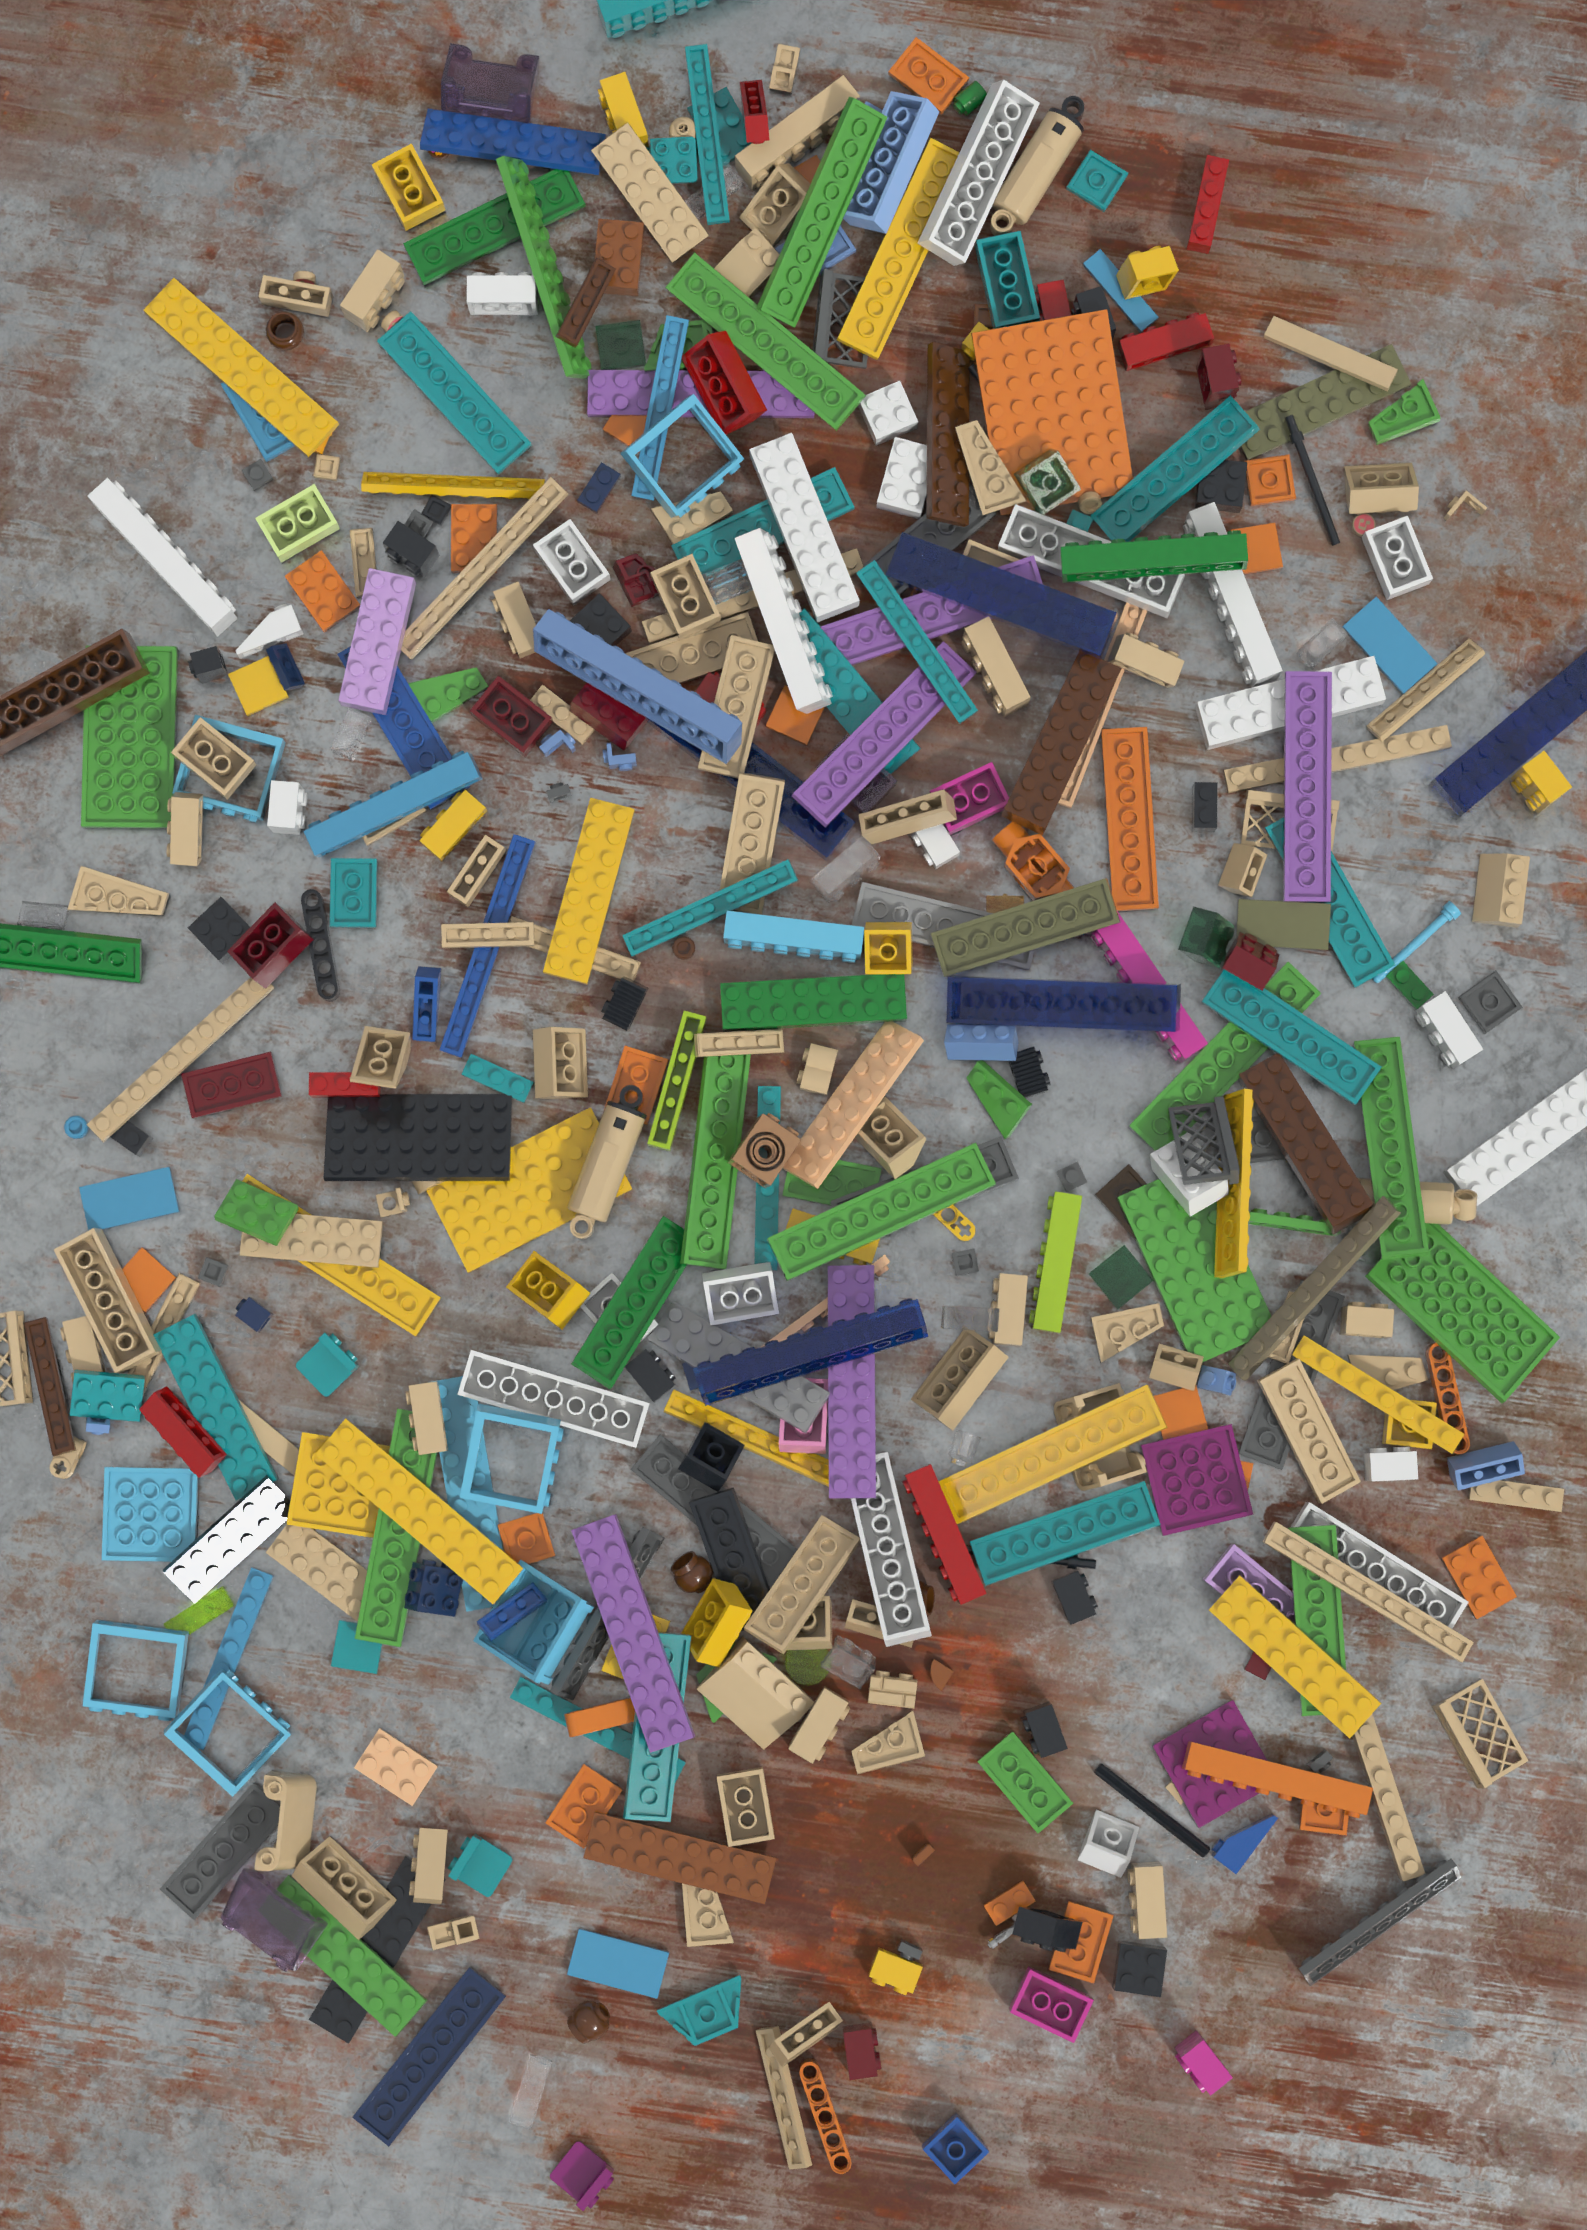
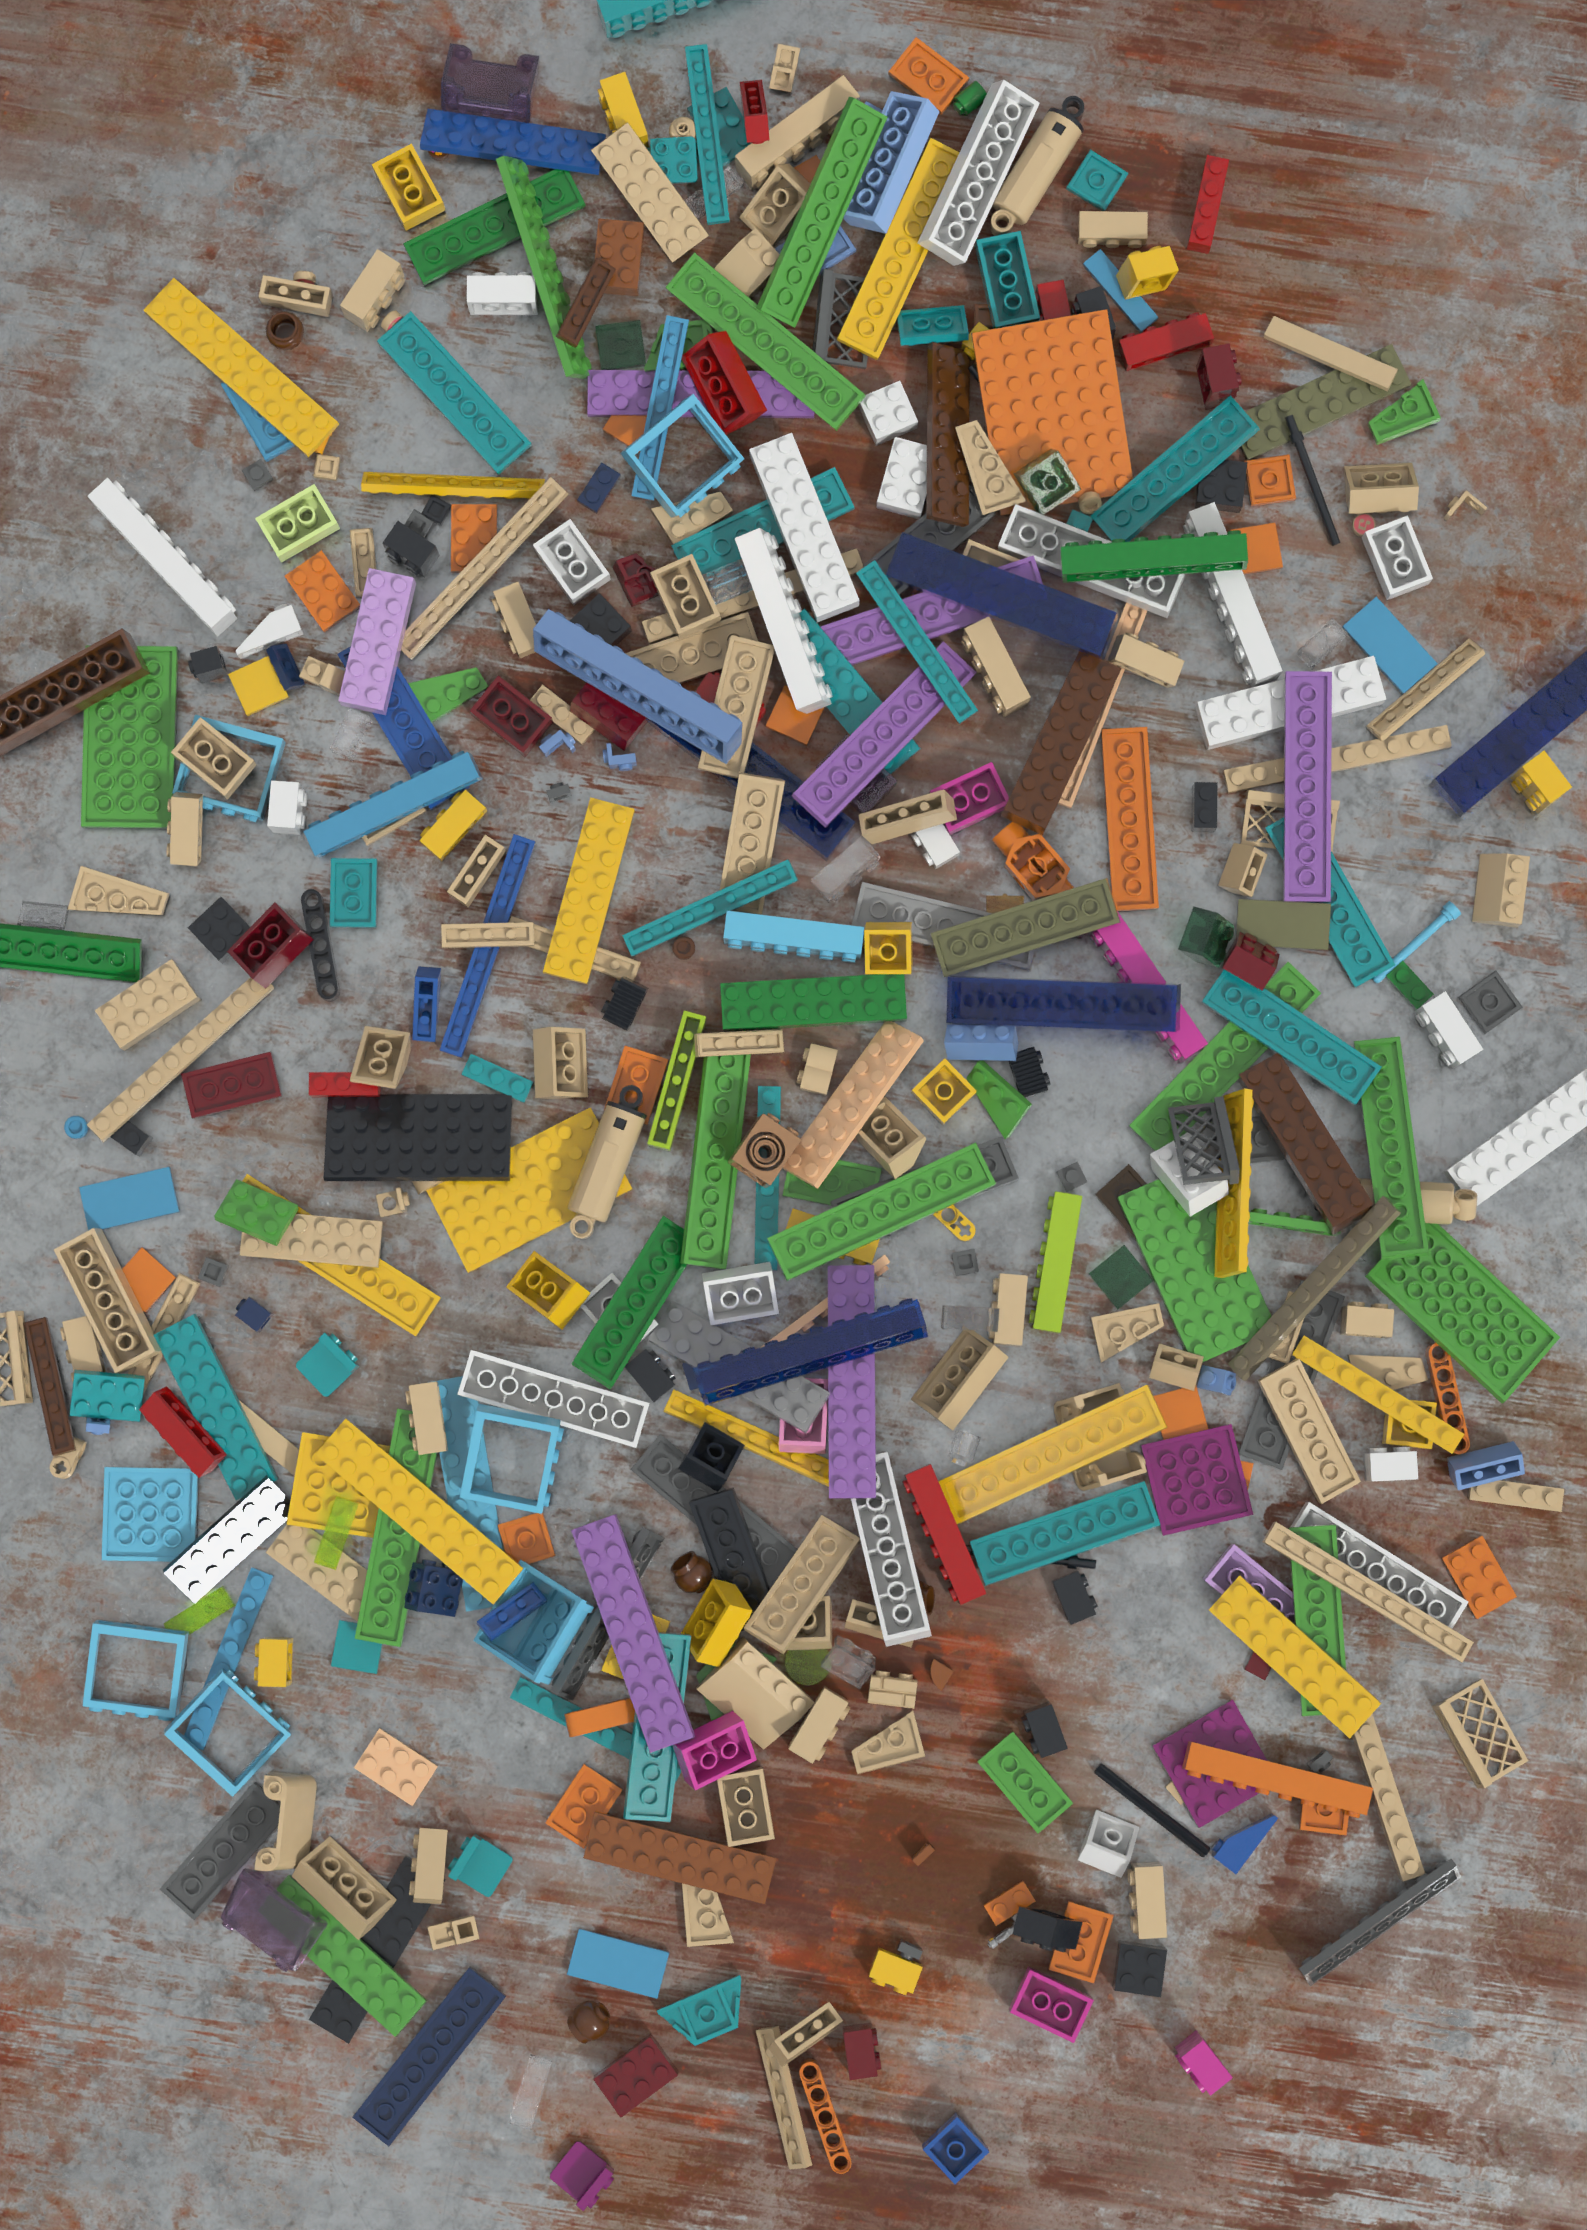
none -> tan brick [95,959,201,1051]
none -> yellow brick [254,1637,293,1687]
none -> tan brick [299,656,345,696]
none -> clear neon green tile [314,1496,359,1570]
none -> dark red brick [593,2033,679,2118]
none -> dark pink brick [672,1711,757,1790]
none -> teal plate [897,305,969,346]
none -> yellow brick [911,1058,977,1125]
none -> tan brick [1078,211,1148,248]

